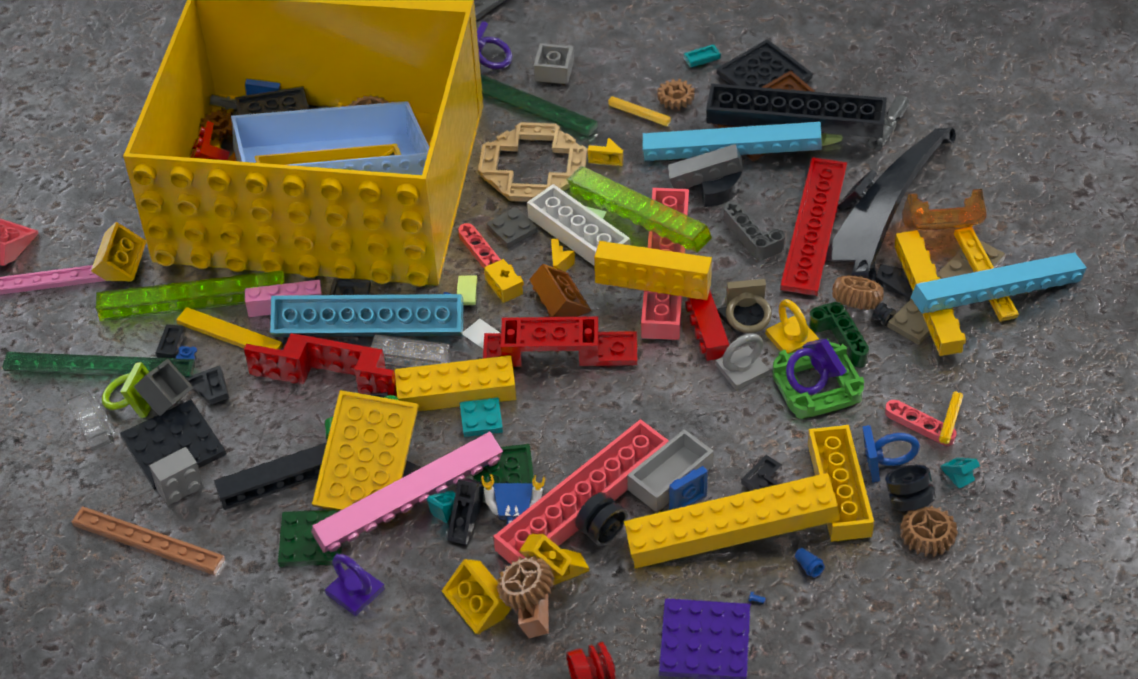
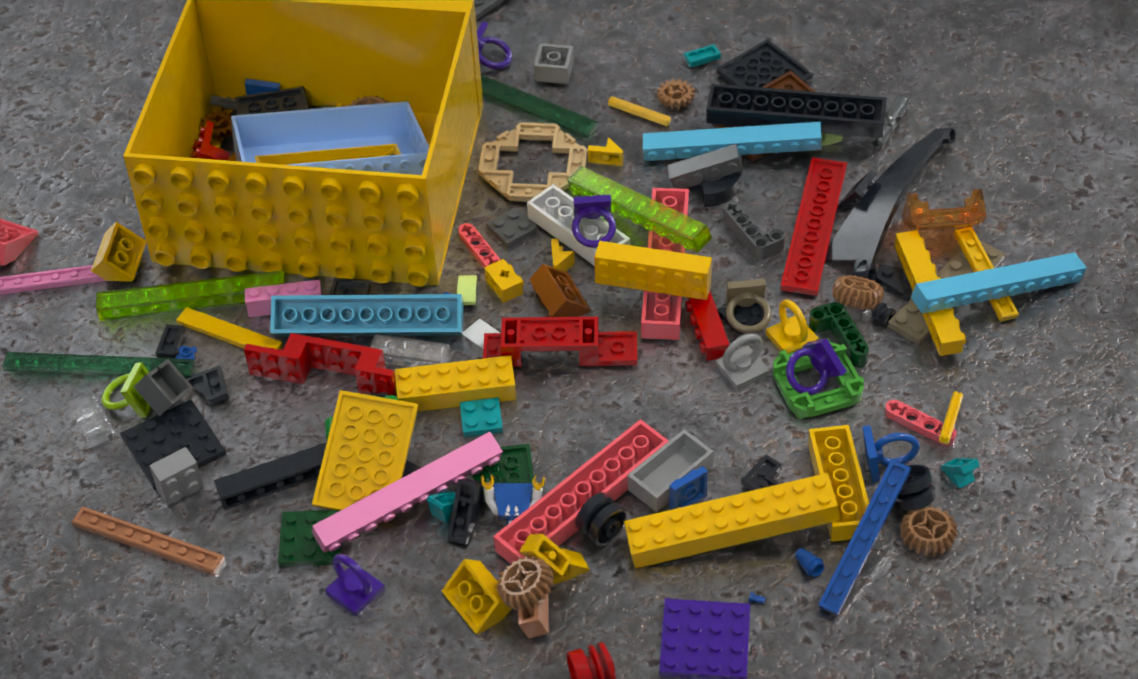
none -> dark purple tile [572,194,616,248]
none -> blue plate [818,459,911,616]

